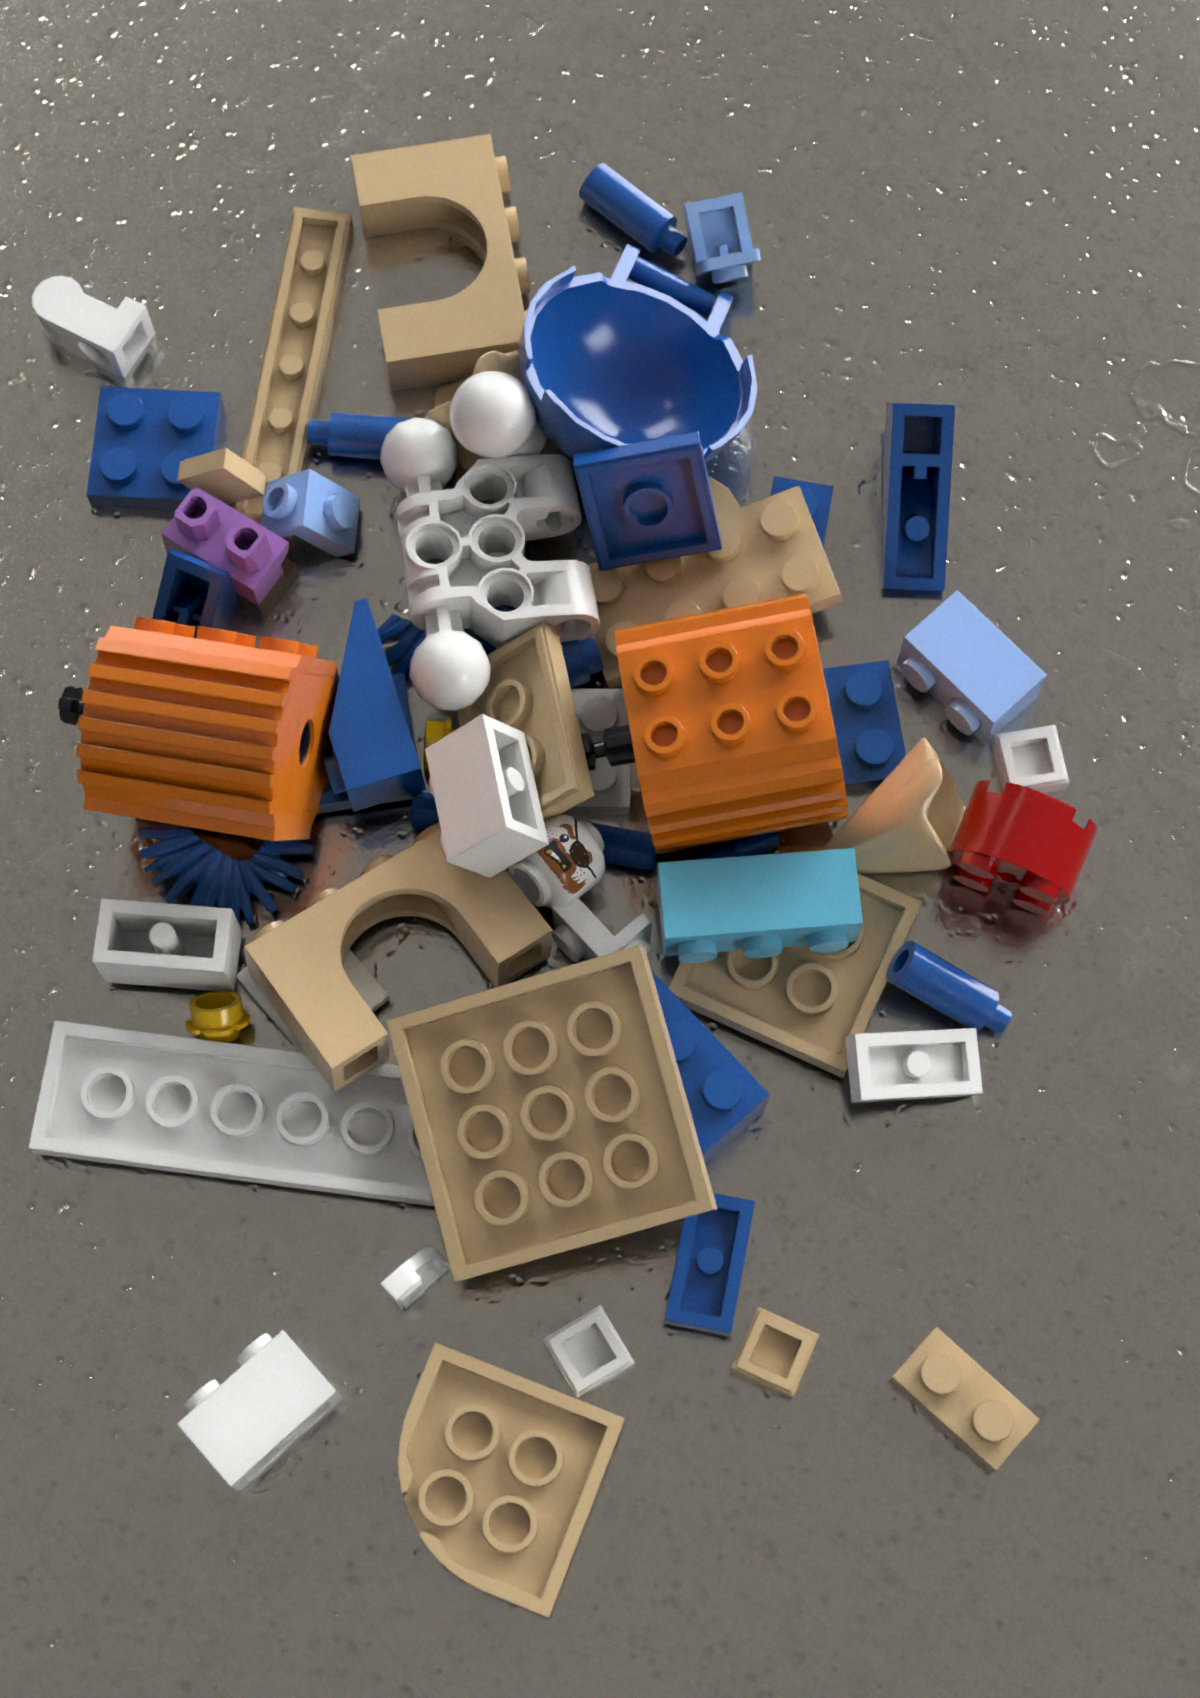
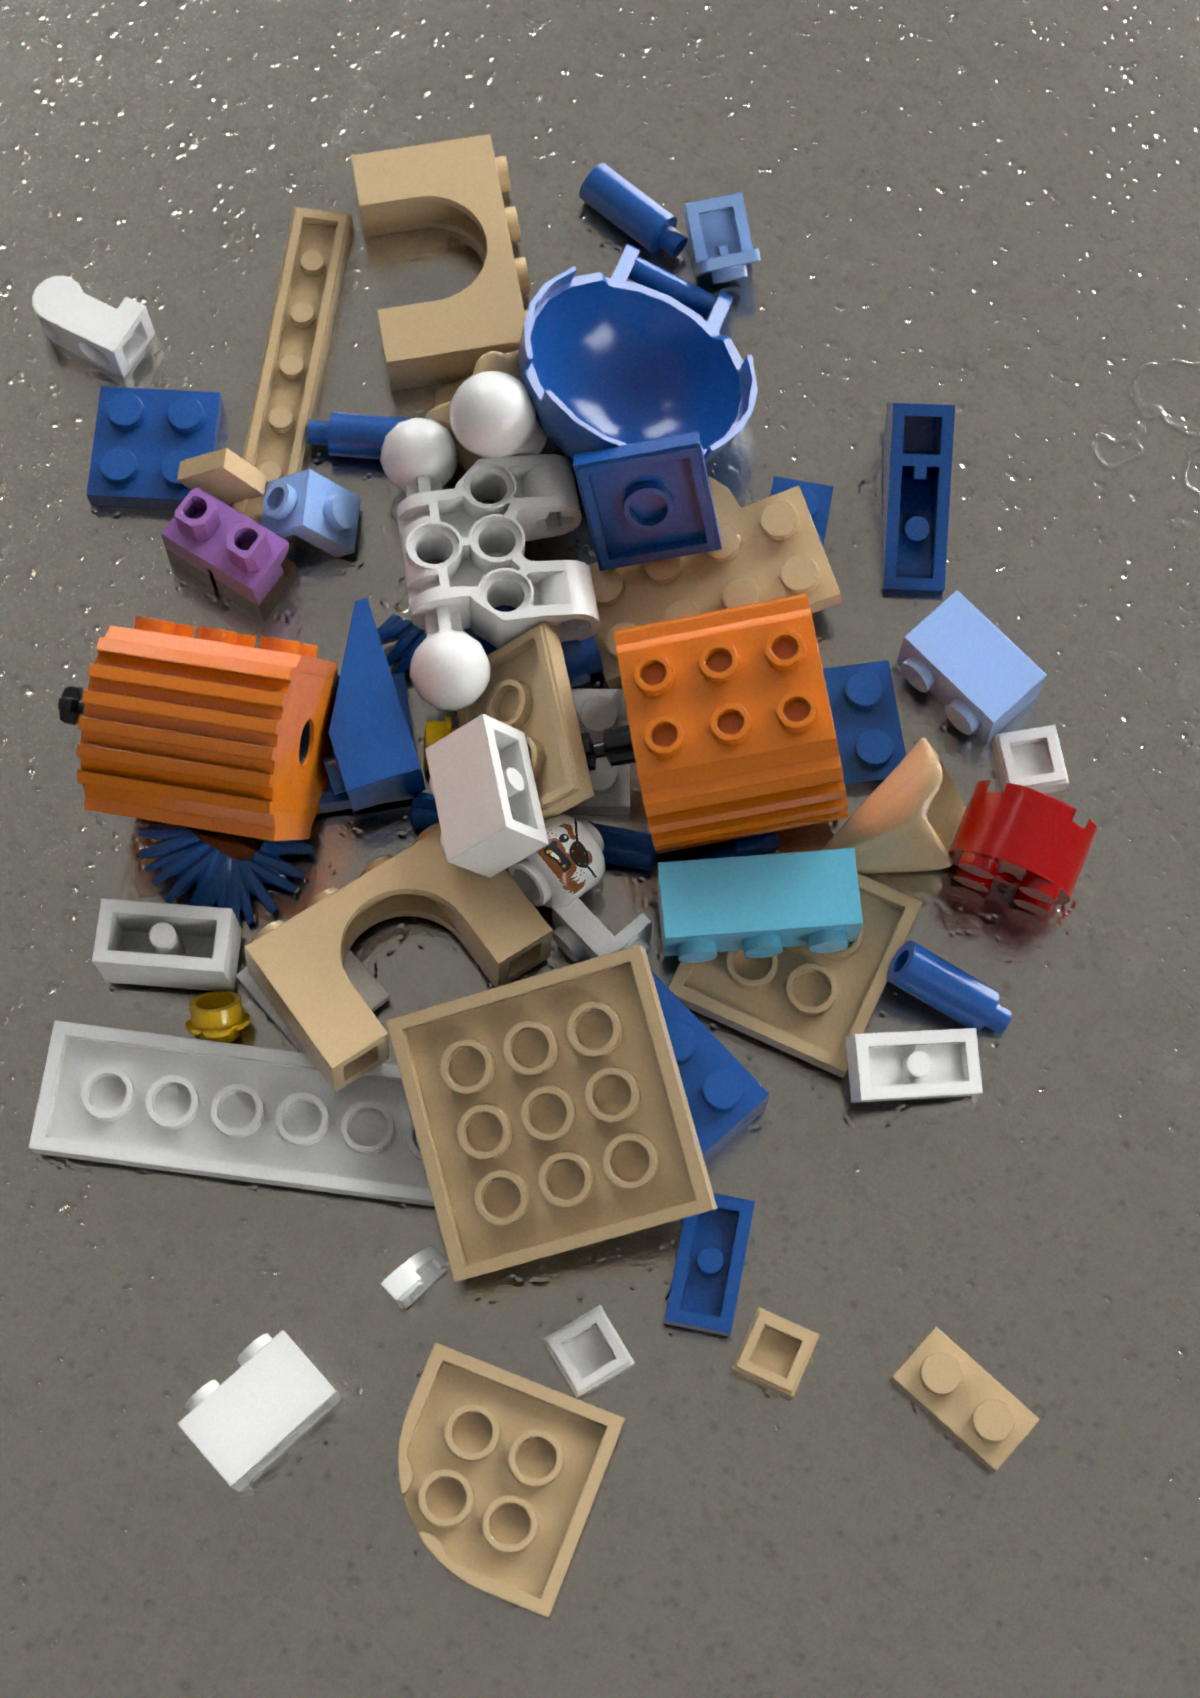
blue slope [152,549,241,639] -> none

